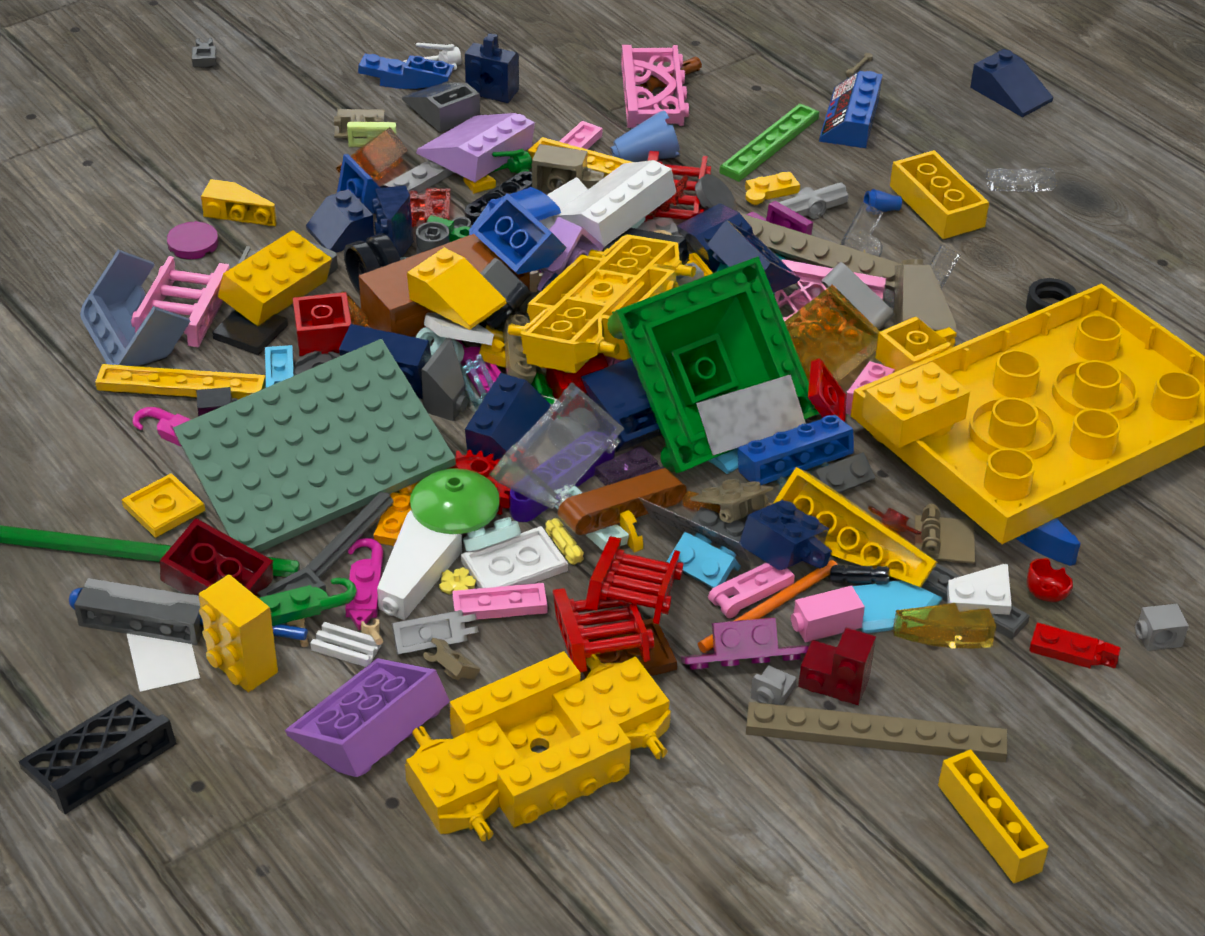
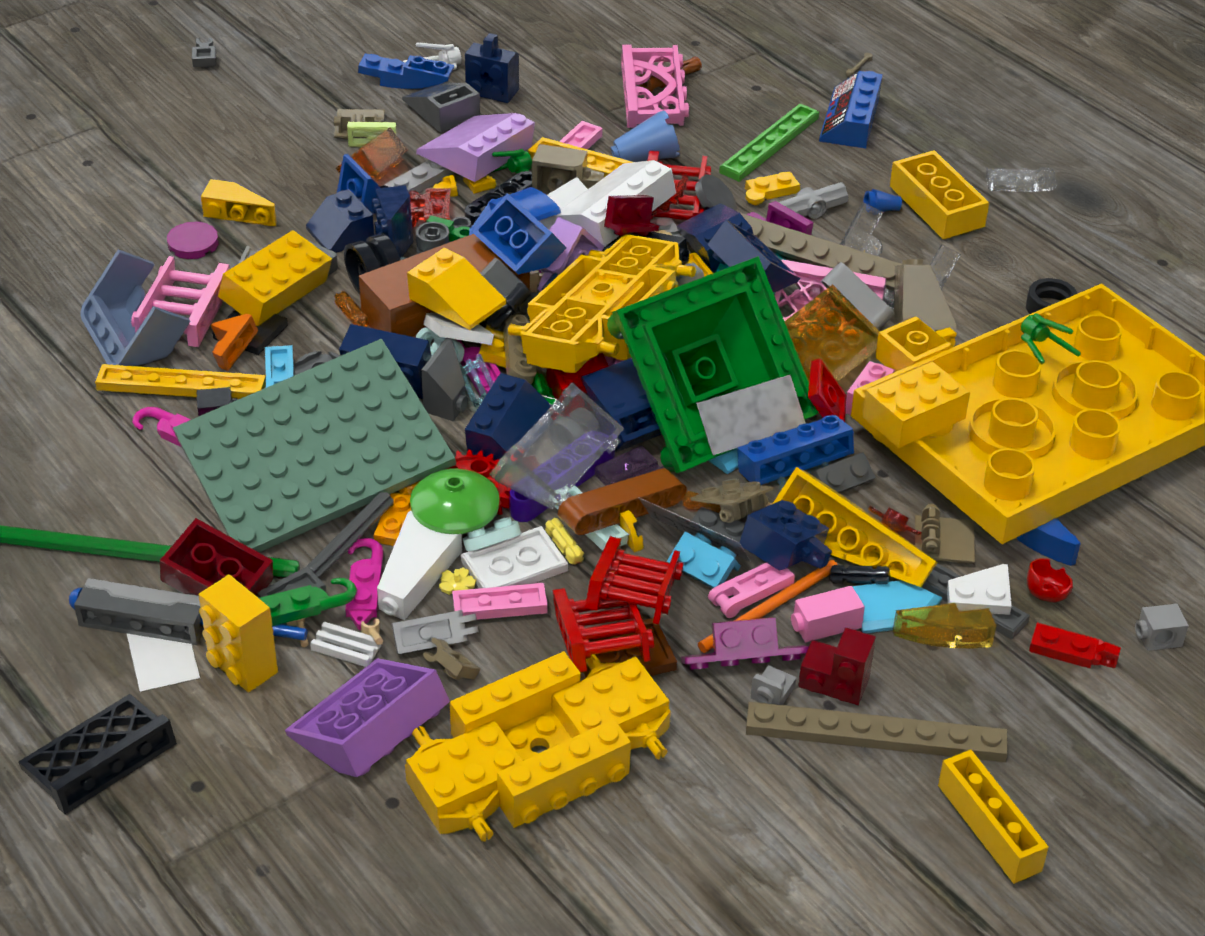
yellow plate [122,473,205,538] -> none
red brick [293,292,351,356] -> none
dark blue slope [970,49,1053,117] -> none
none -> orange slope [211,314,258,371]
none -> yellow tile [433,175,458,199]
none -> dark red bracket [604,195,659,236]
none -> green plant [1021,313,1081,364]

